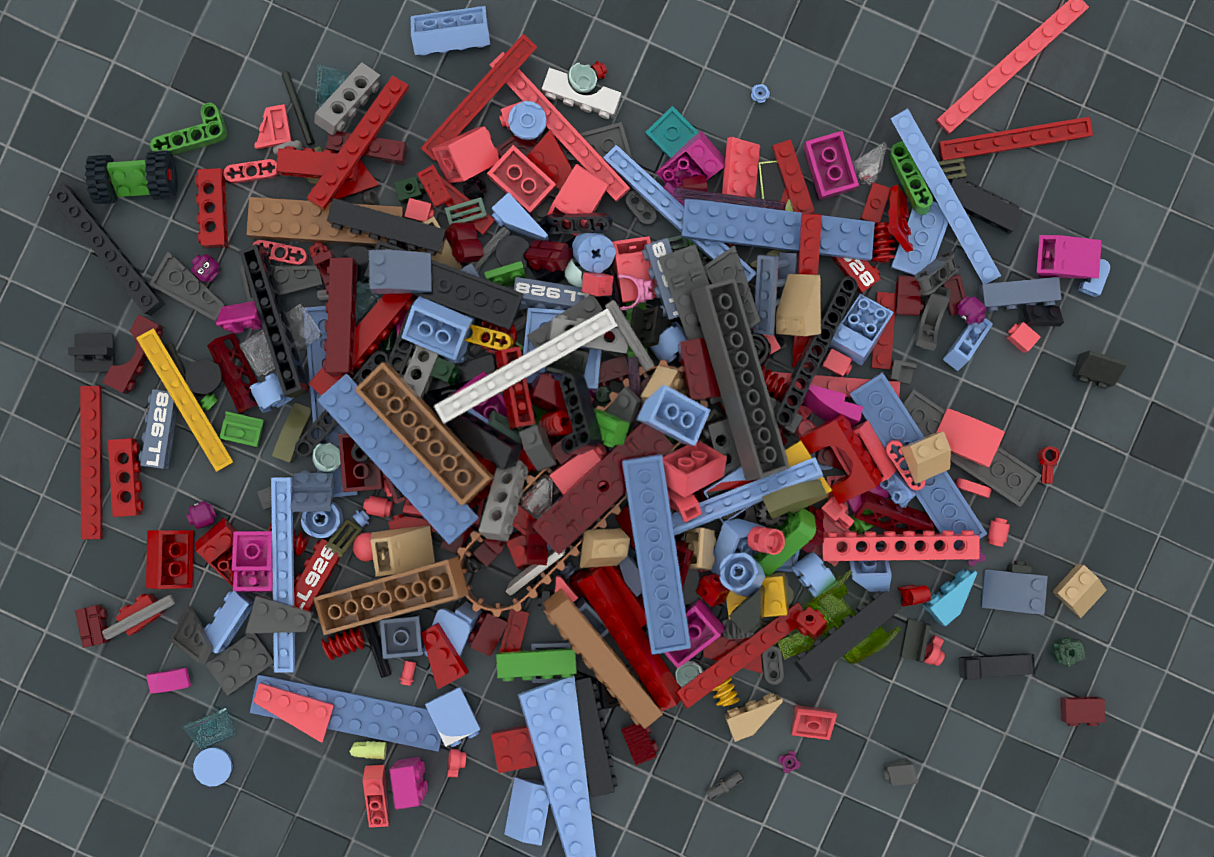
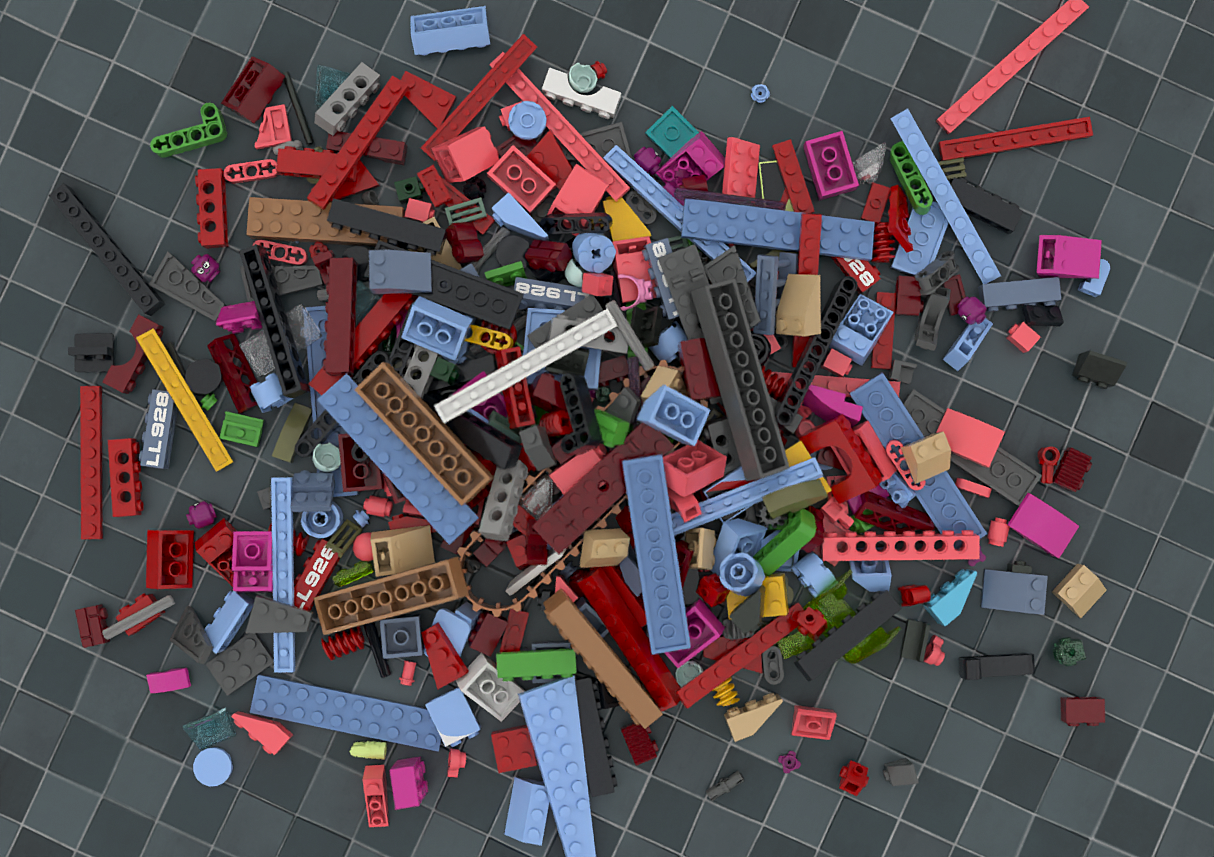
black plate [85,150,178,204] -> none
coral wing [254,683,334,743] -> none
coral wheel [748,526,785,555] -> none
none -> dark red slope [221,56,285,123]
none -> coral slope [231,711,293,755]
none -> clear neon green plate [332,561,374,588]
none -> red wing [401,71,457,129]
none -> white slope [456,653,525,722]
none -> yellow slope [603,196,651,242]
none -> magenta head [633,146,662,175]
none -> red brick [839,760,869,796]
none -> dark pink slope [1008,493,1079,559]
none -> dark red brick [1052,447,1092,492]

